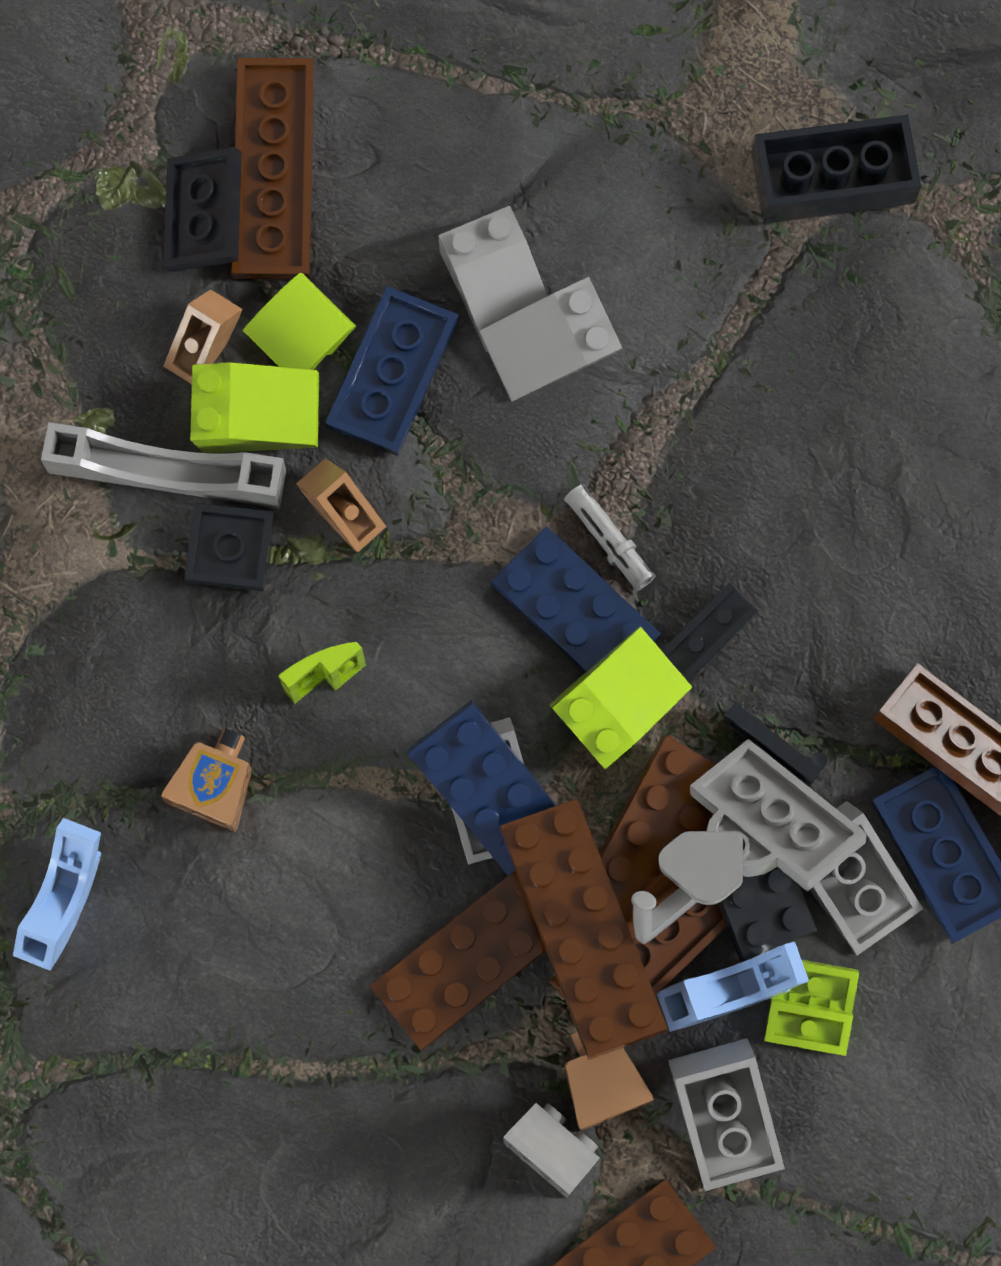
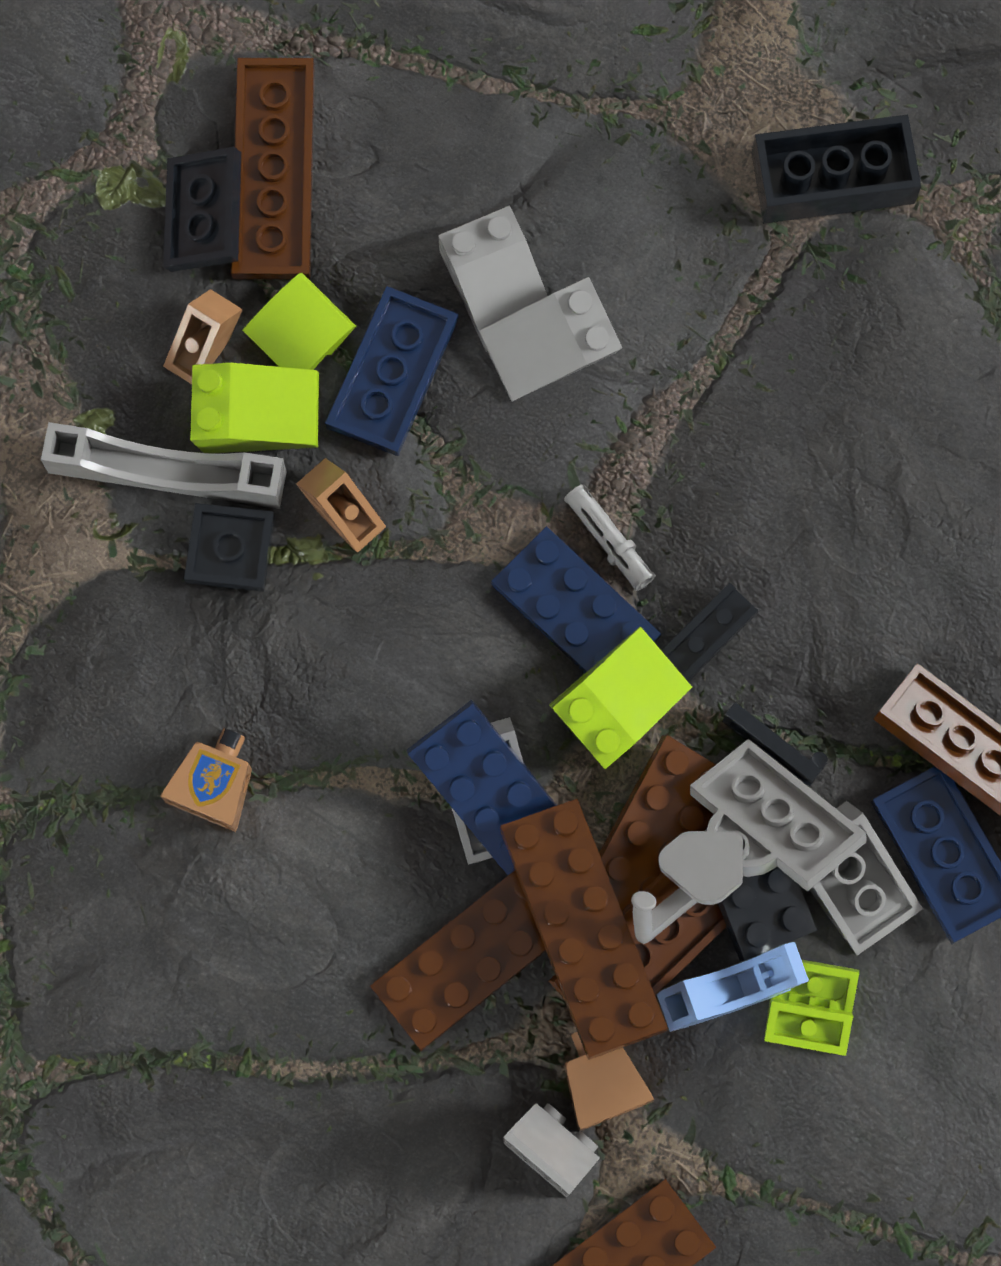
light blue arch [13,818,101,971] -> none
lime slope [278,642,366,704] -> none
light grey slope [668,1038,785,1191] -> none

